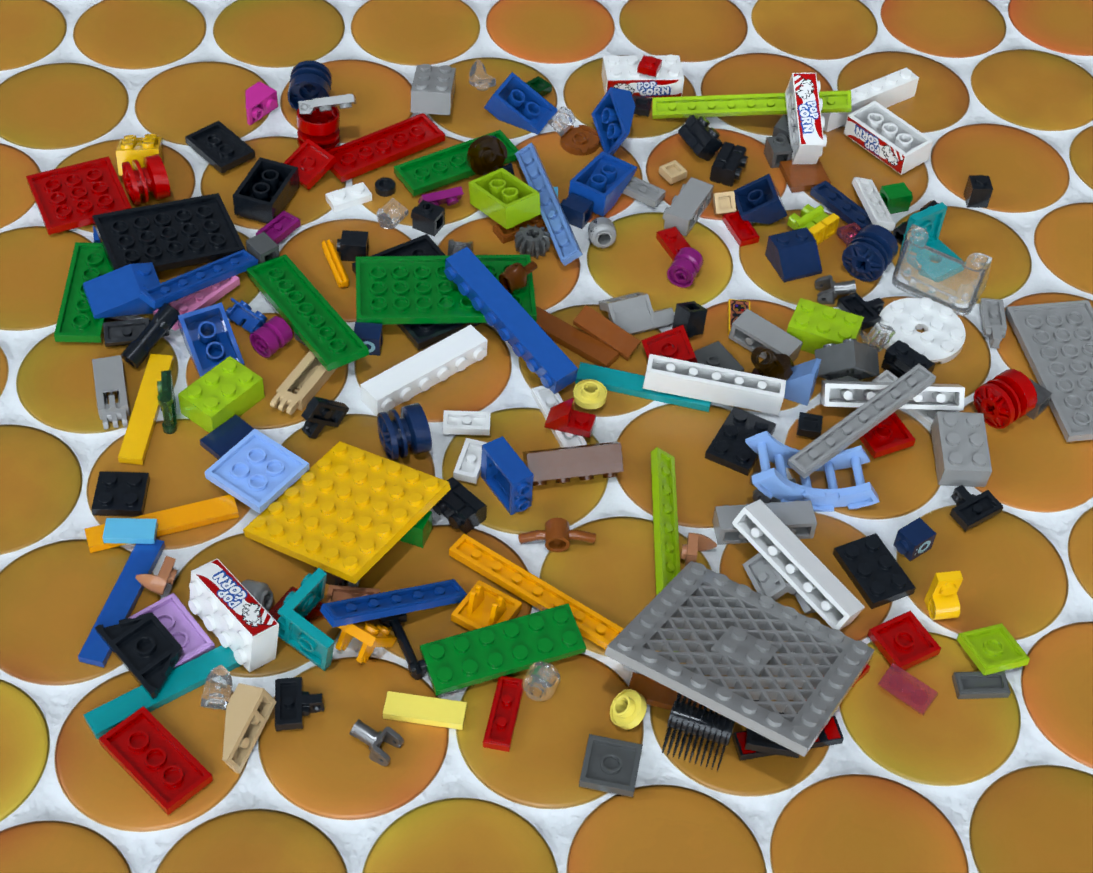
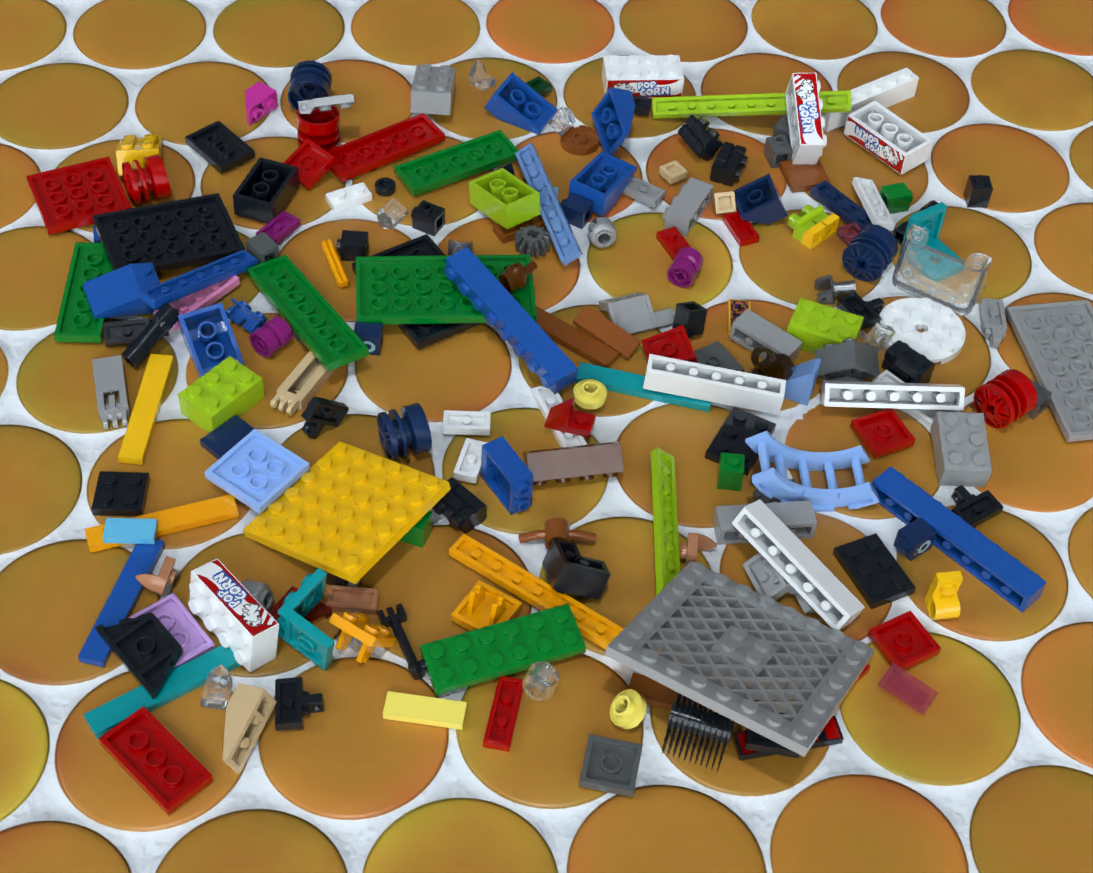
clear green plate [157,370,177,434] -> none
blue tile [320,579,467,628] -> none
flat silver piece [349,719,404,766] -> none
white brick [360,325,488,416] -> none
magenta plate [418,186,464,206] -> none
dark brown tile [467,135,508,176] -> none
red plate [637,55,662,77] -> none
dark blue slope [765,227,822,282] -> none
light grey tile [787,364,936,479] -> none
black plate [797,412,823,438] -> none
dark grey tile [952,671,1011,699] -> none
lime plate [957,623,1030,676] -> none
none -> black brick [542,538,611,600]
none -> green brick [717,452,745,491]
none -> blue brick [872,467,1047,613]

